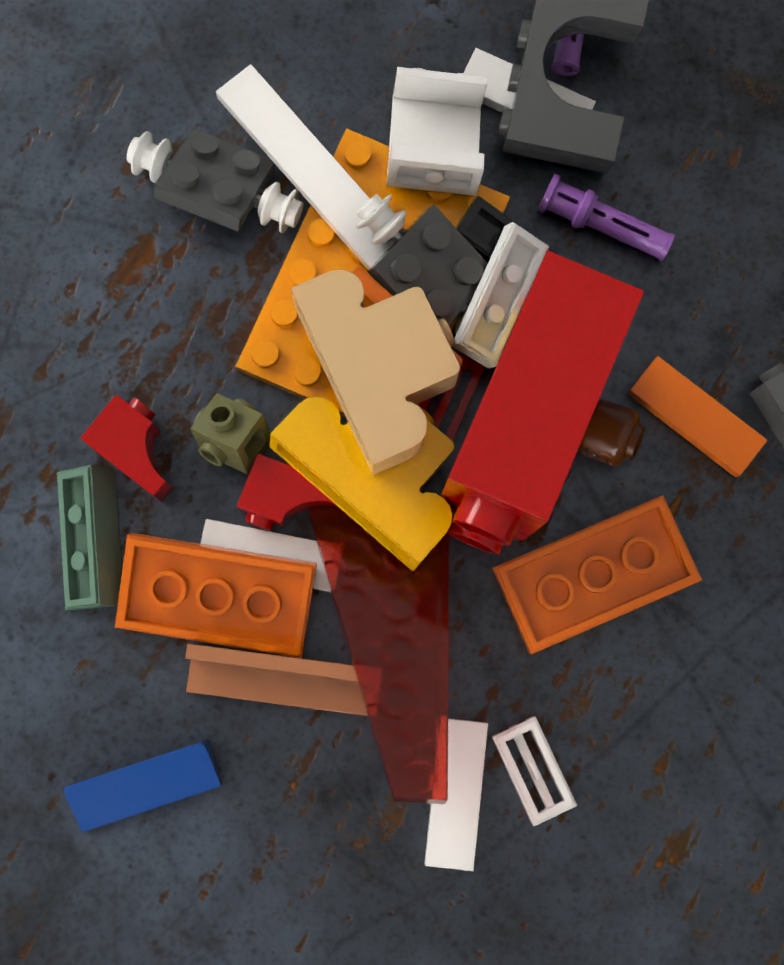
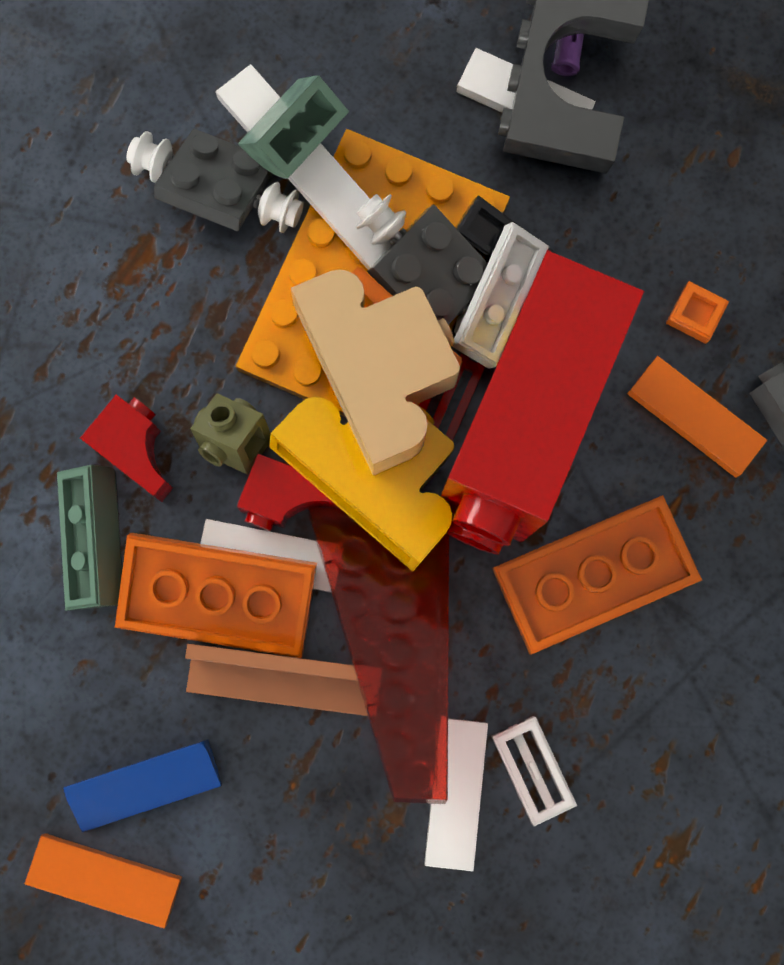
white panel [386,67,487,196] -> none
medium lavender pin [537,173,675,261] -> none
reddish brown head [579,399,645,467] -> none
none -> orange tile [24,833,182,929]
none -> sand green brick [238,75,349,179]
none -> orange tile [666,281,729,344]

